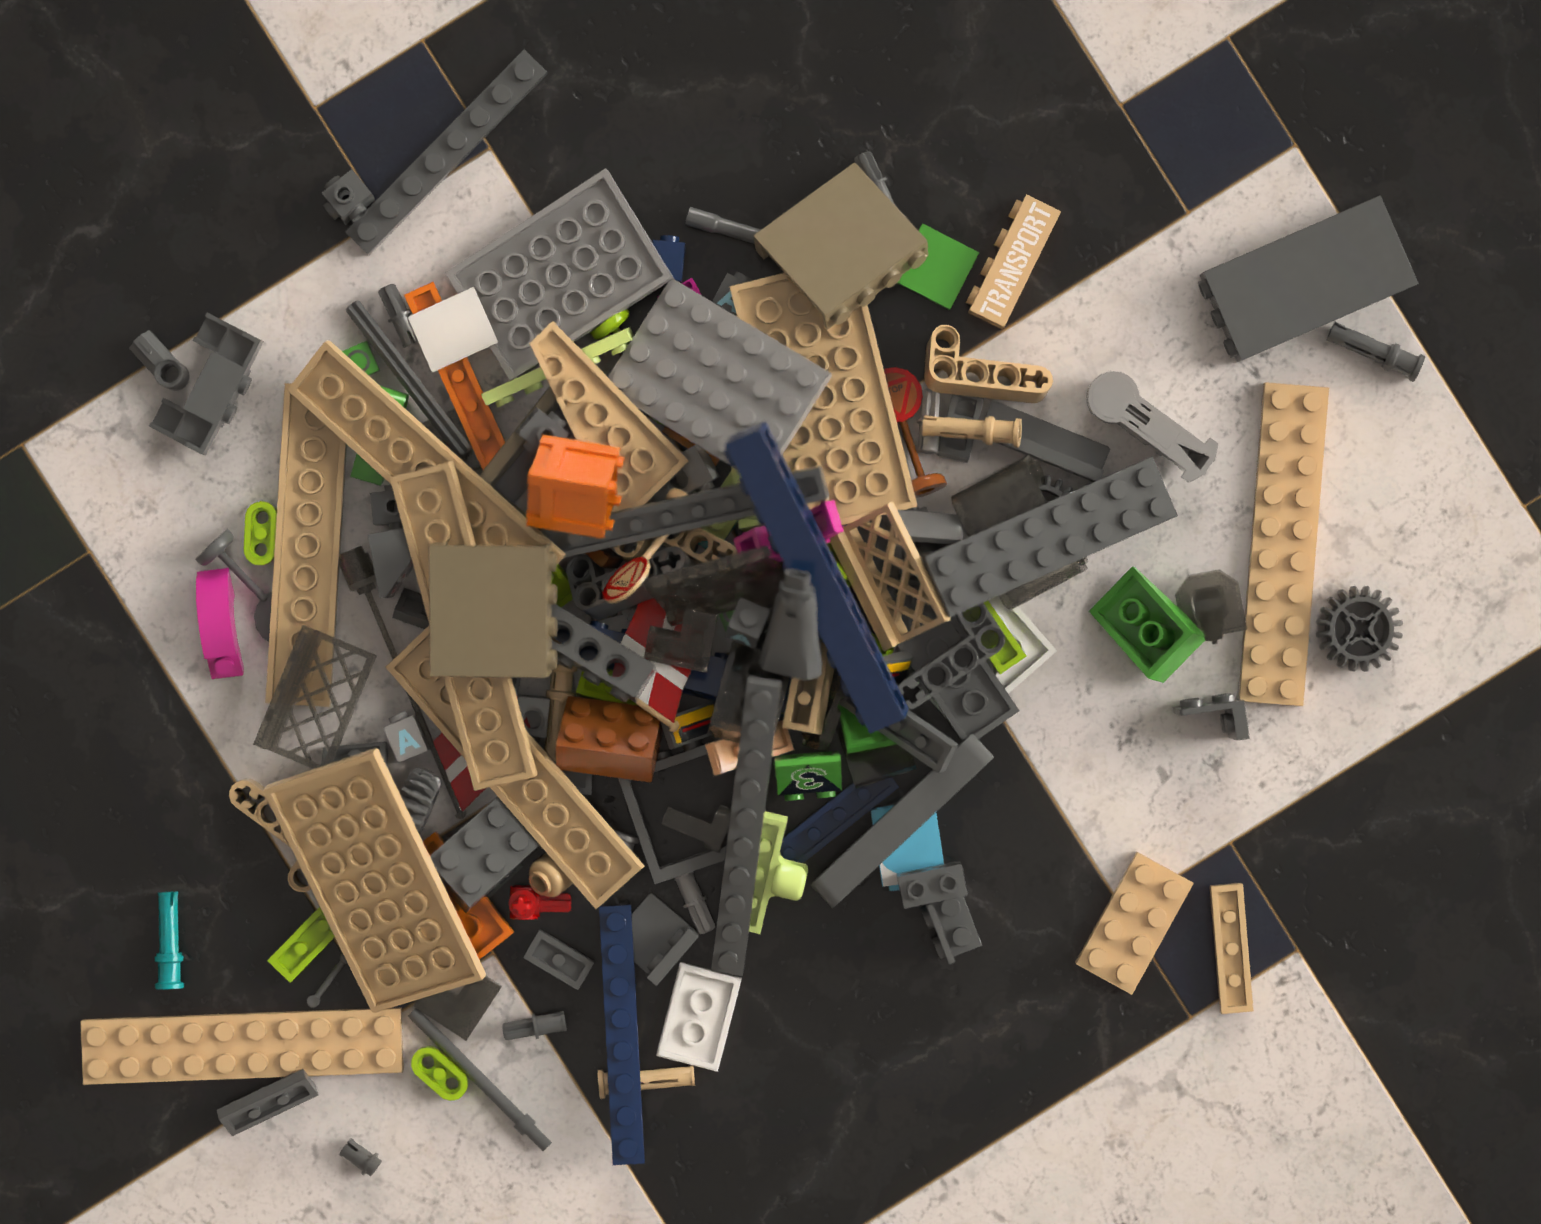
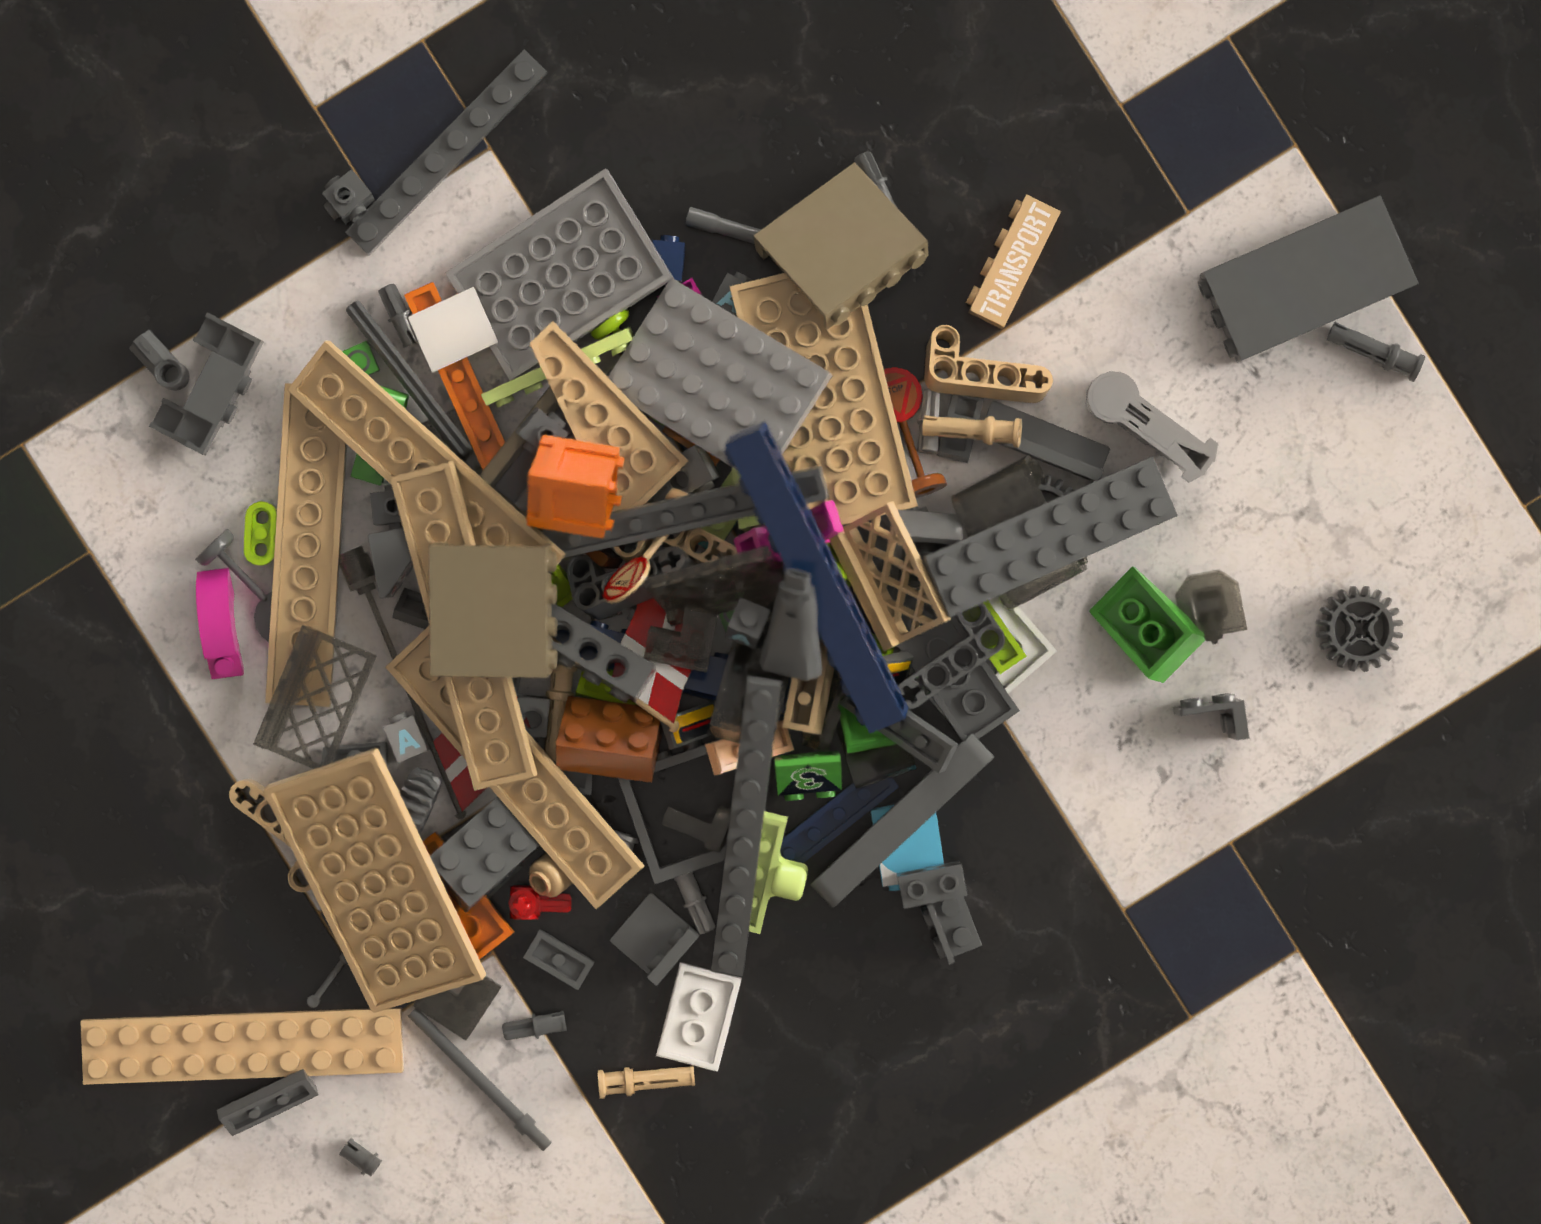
teal pin [154,892,184,989] -> none
lime plate [267,907,335,983] -> none
lime plate [411,1046,468,1101] -> none
dark blue plate [599,905,645,1165] -> none
bright green tile [897,223,979,310] -> none
tan plate [1075,851,1194,995] -> none
tan plate [1209,883,1254,1014] -> none
tan plate [1238,382,1329,706] -> none

